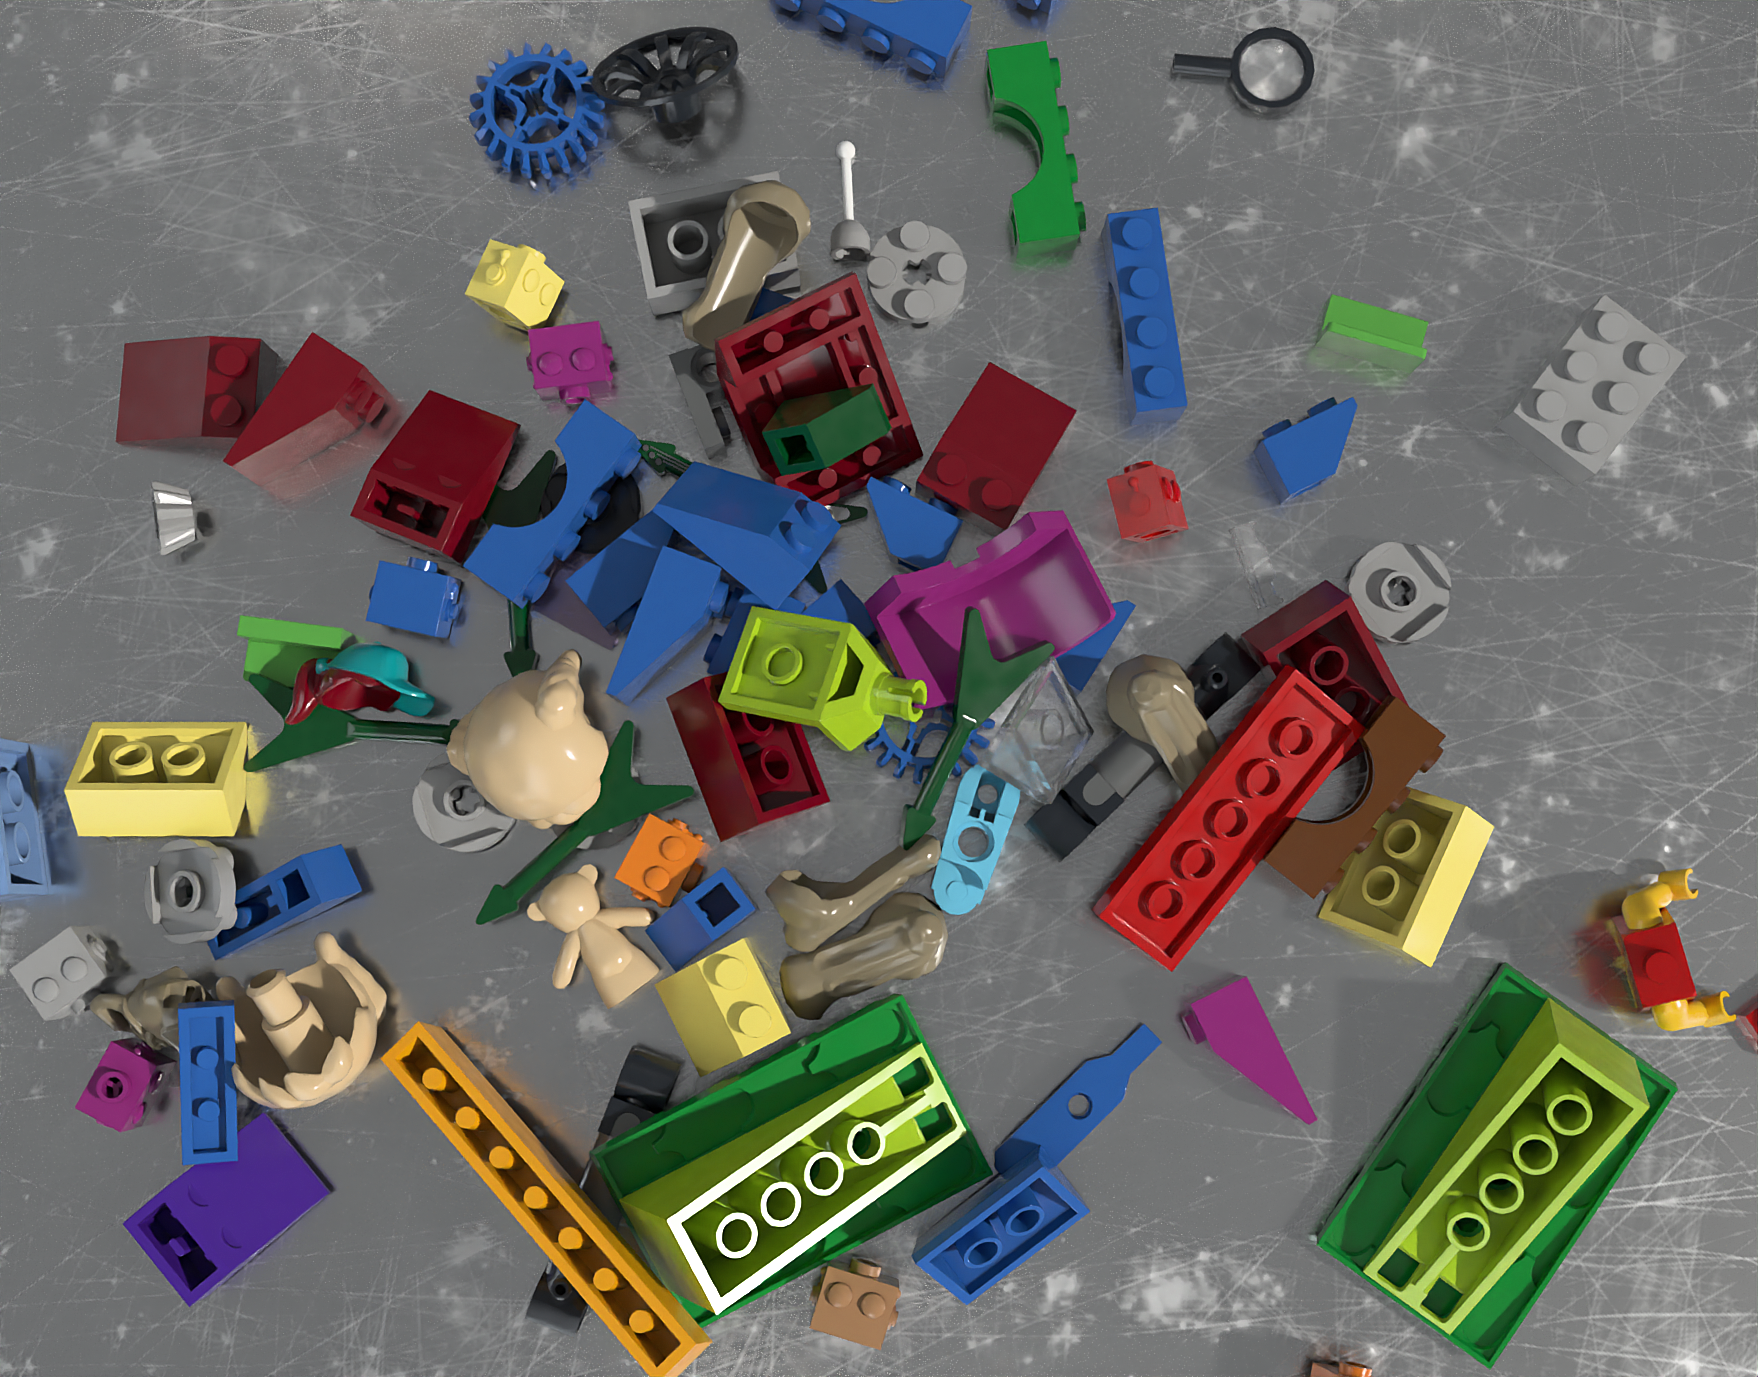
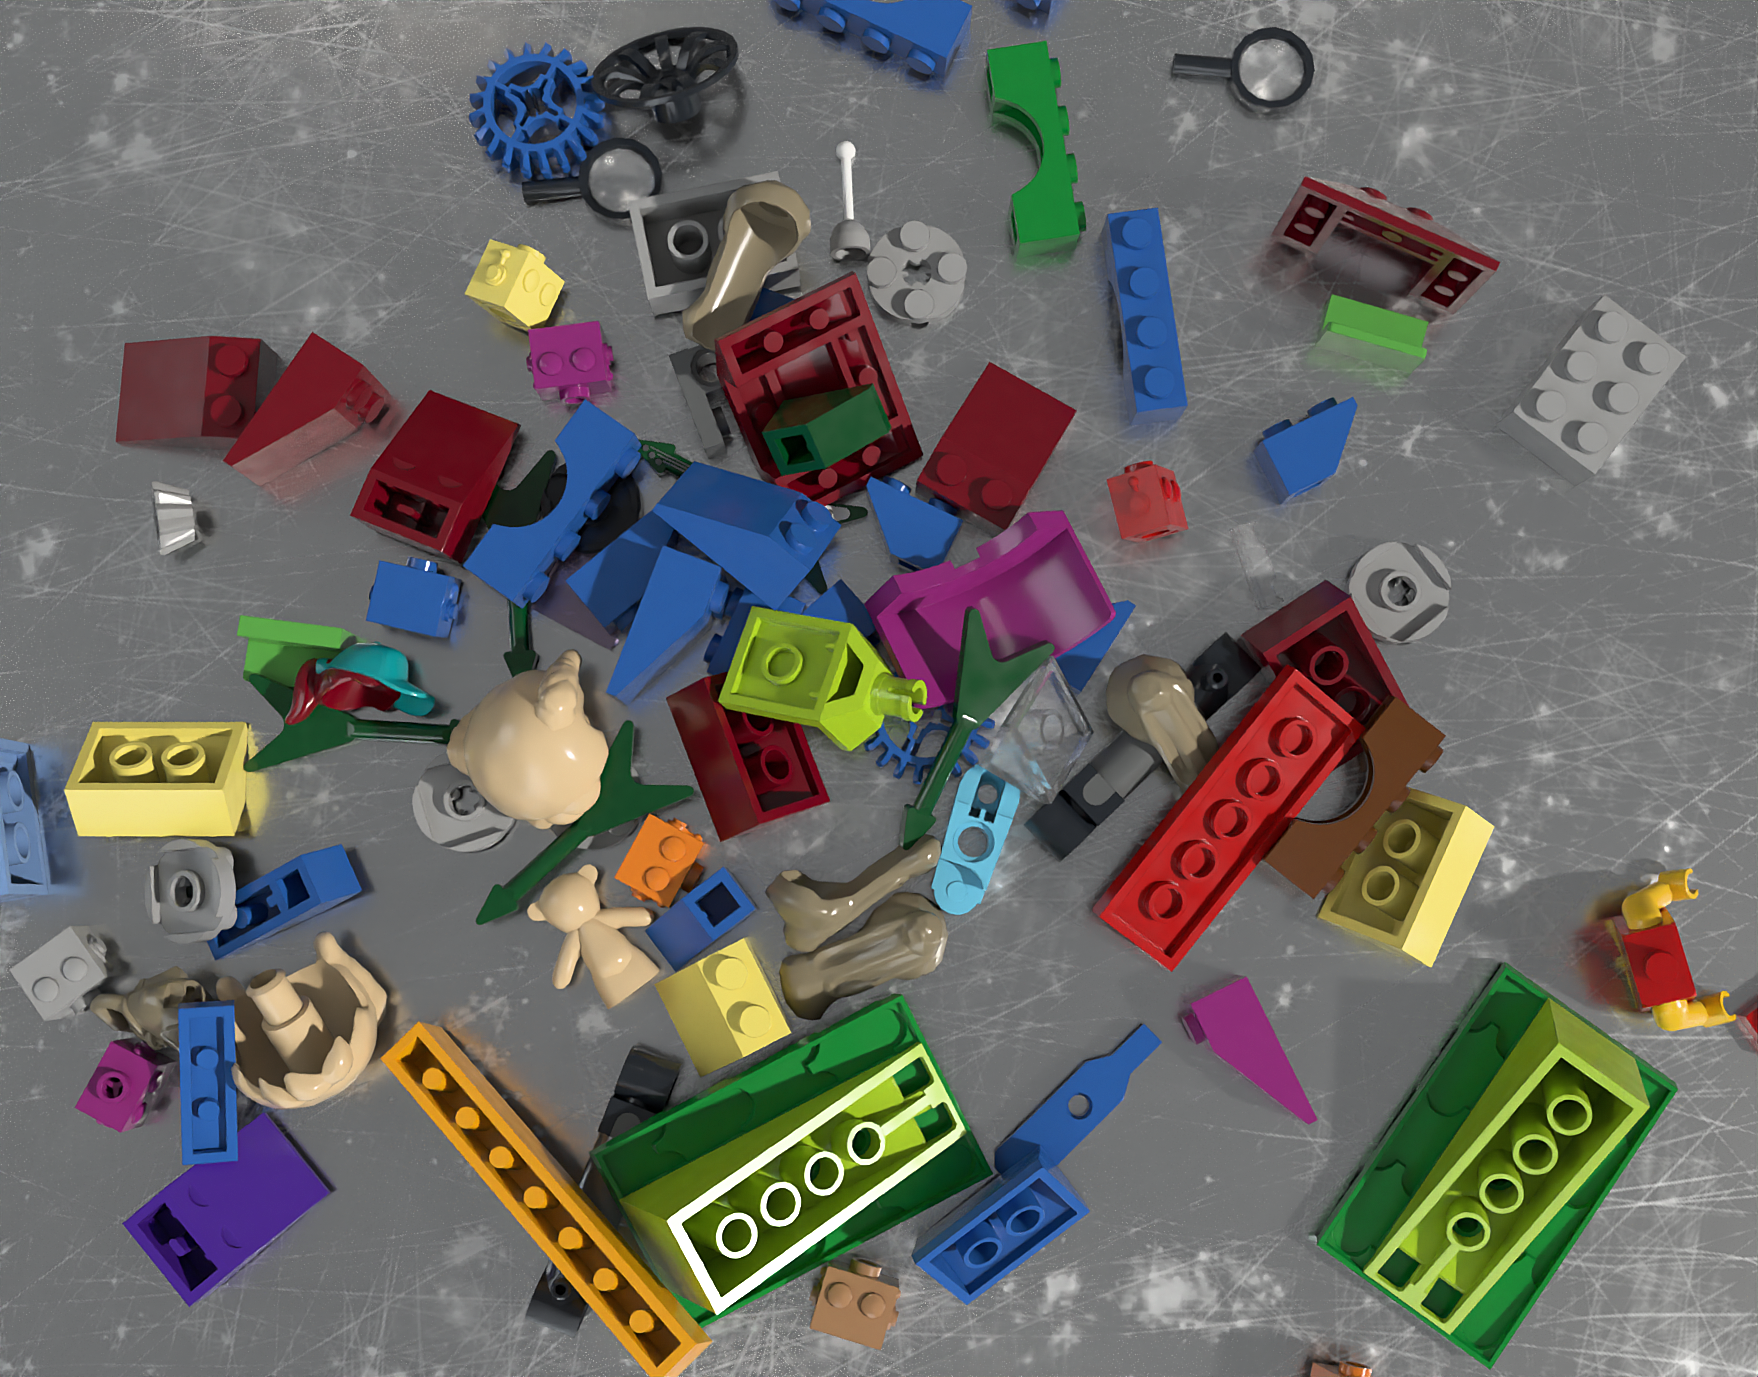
none -> piece [522,137,664,226]
none -> dark red slope [1272,176,1500,314]

